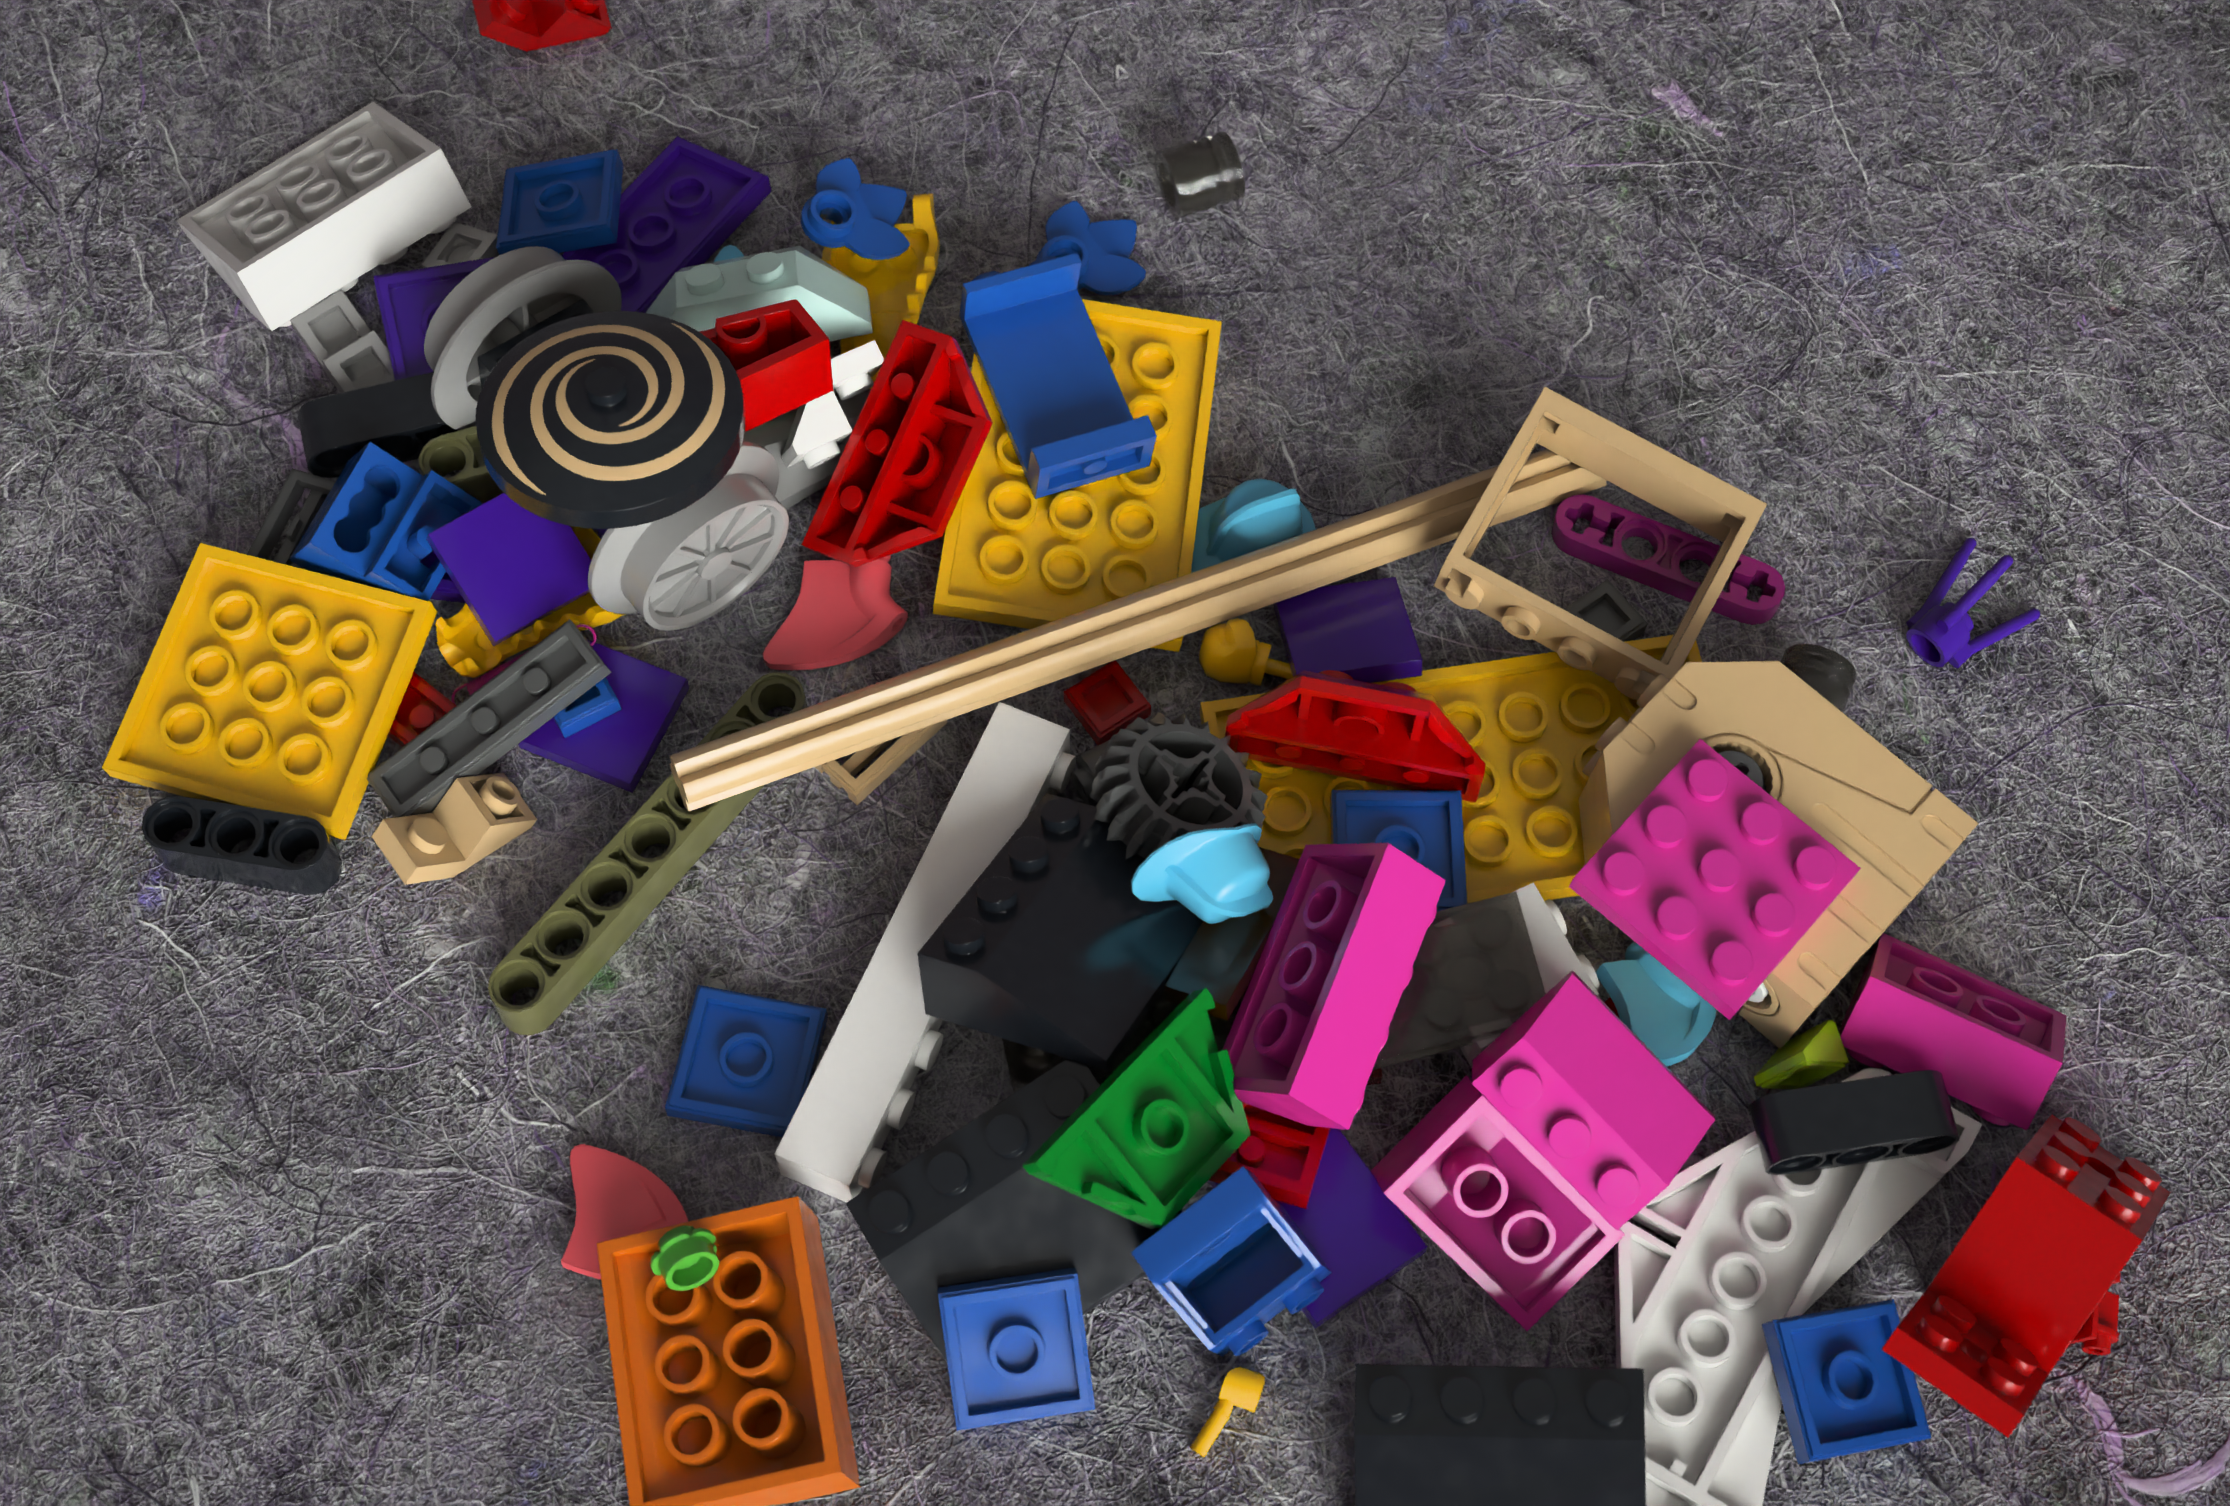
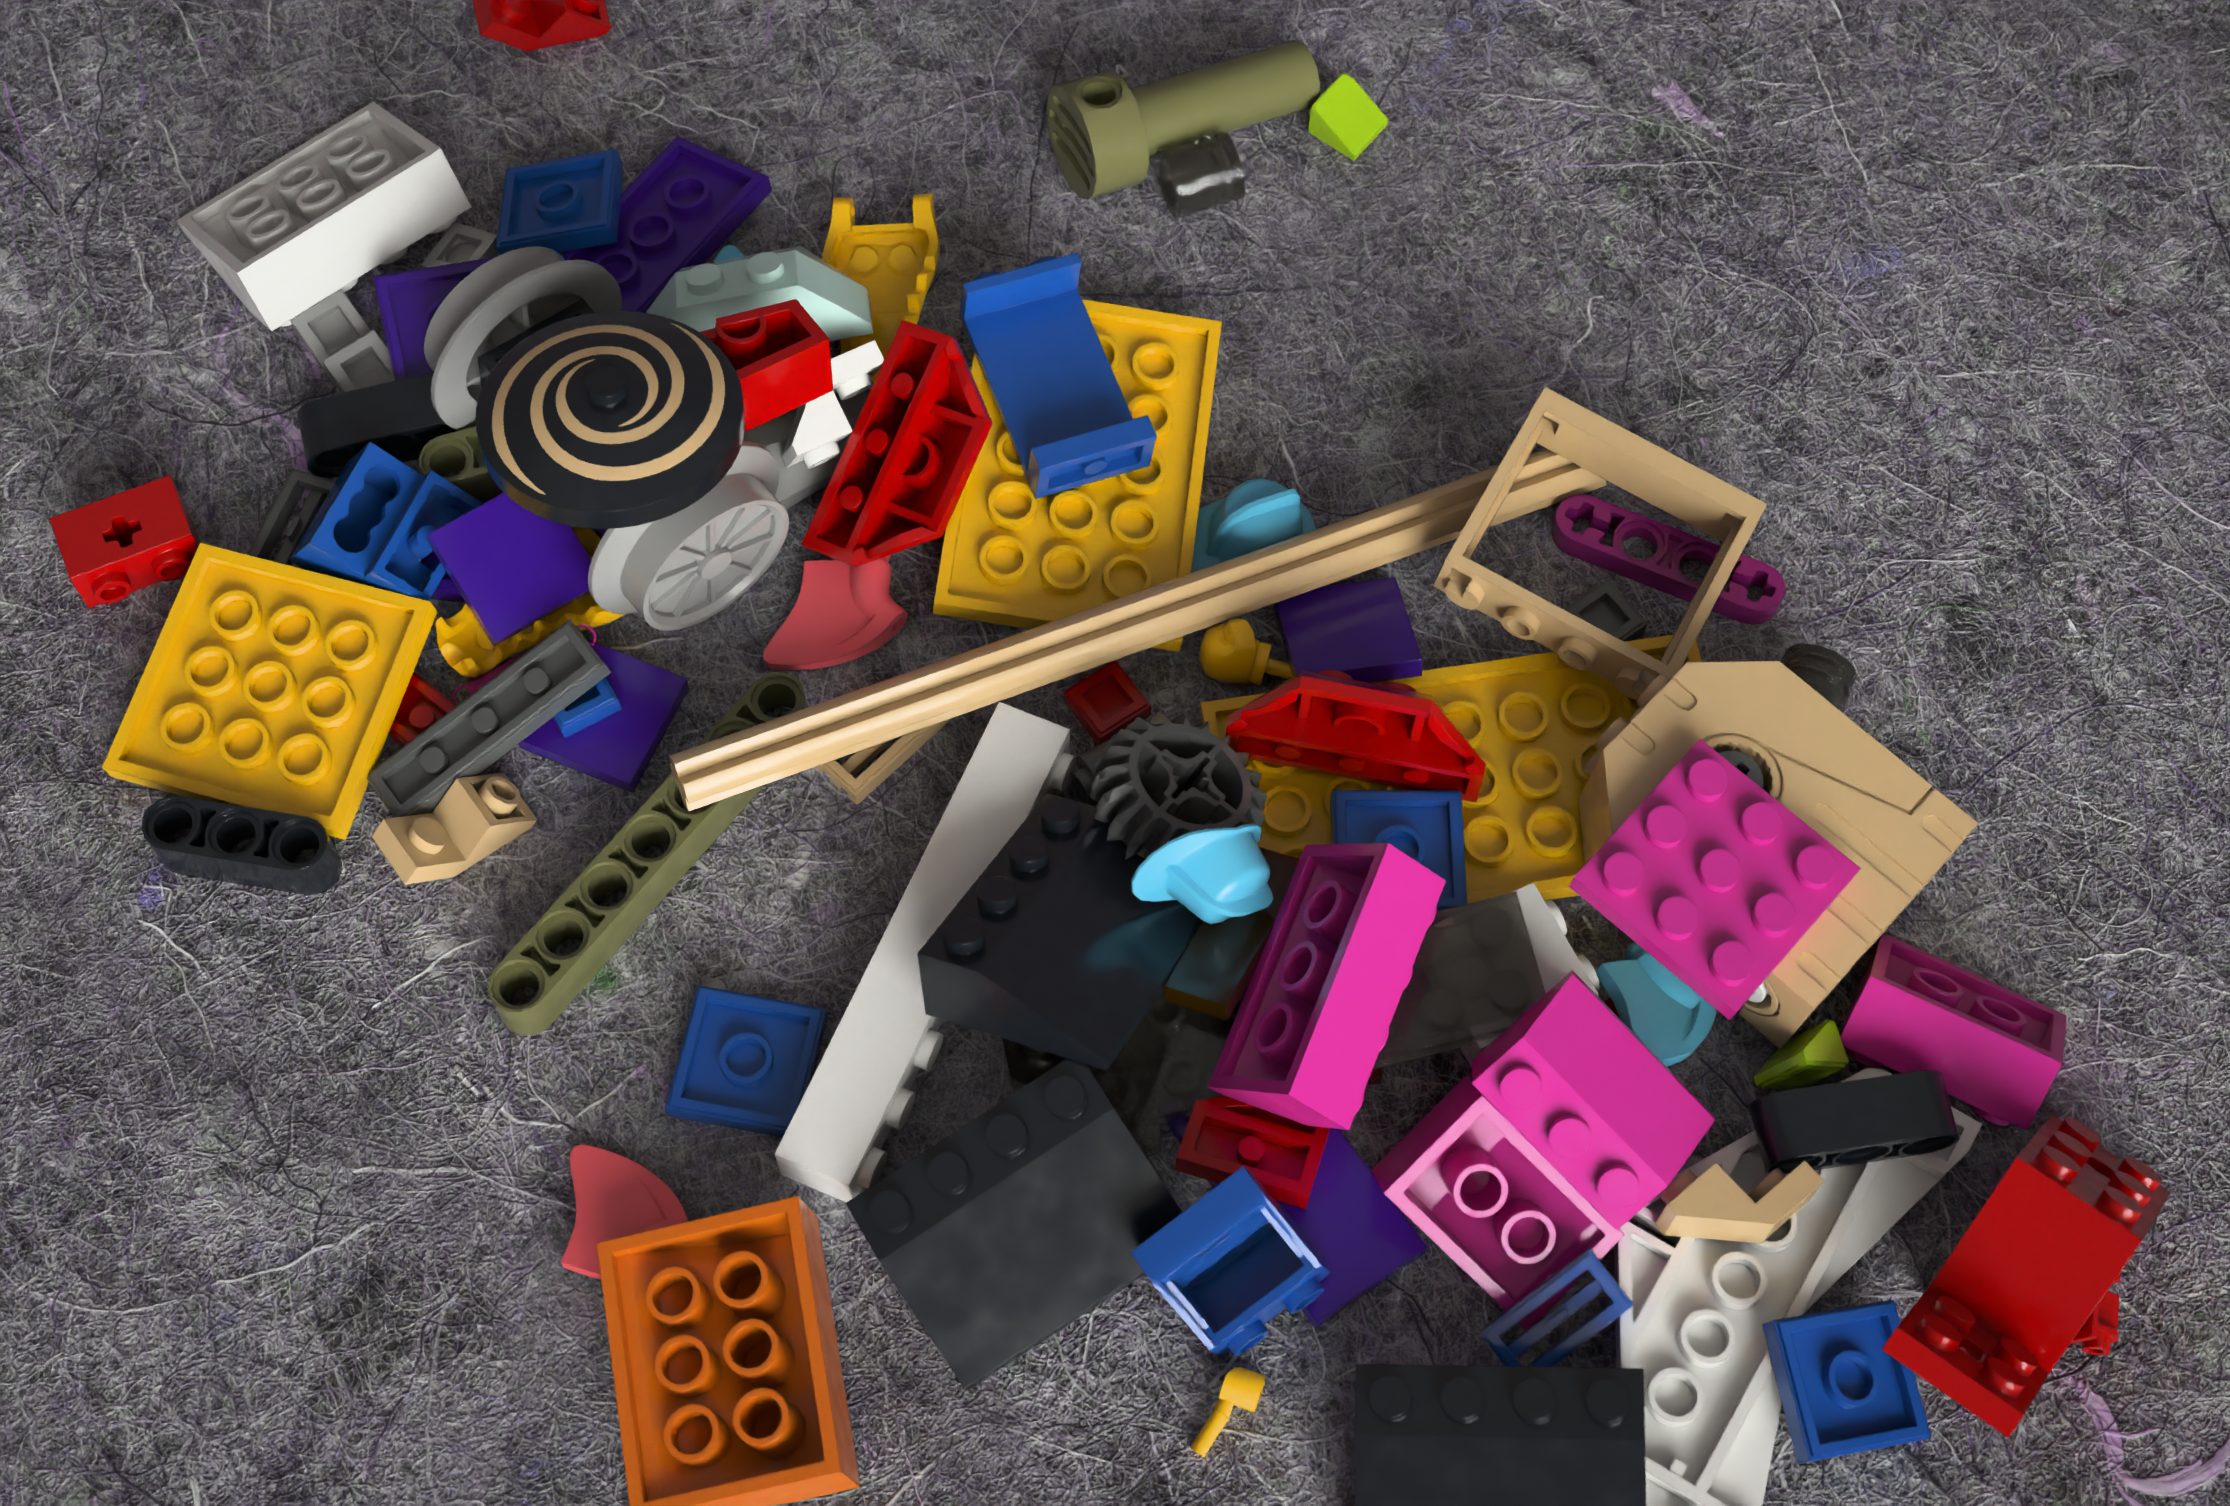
bright green plate [650,1225,719,1291] -> none
blue plate [800,158,910,260] -> none
blue tile [937,1267,1095,1431] -> none
green wing [1022,988,1251,1229] -> none
blue plate [1036,201,1146,295] -> none
dark purple plant [1906,537,2040,668] -> none
none -> red brick [49,475,200,608]
none -> olive piece [1046,40,1320,200]
none -> lime slope [1308,72,1388,161]
none -> blue tile [1480,1246,1634,1367]
none -> tan slope [1655,1160,1824,1244]

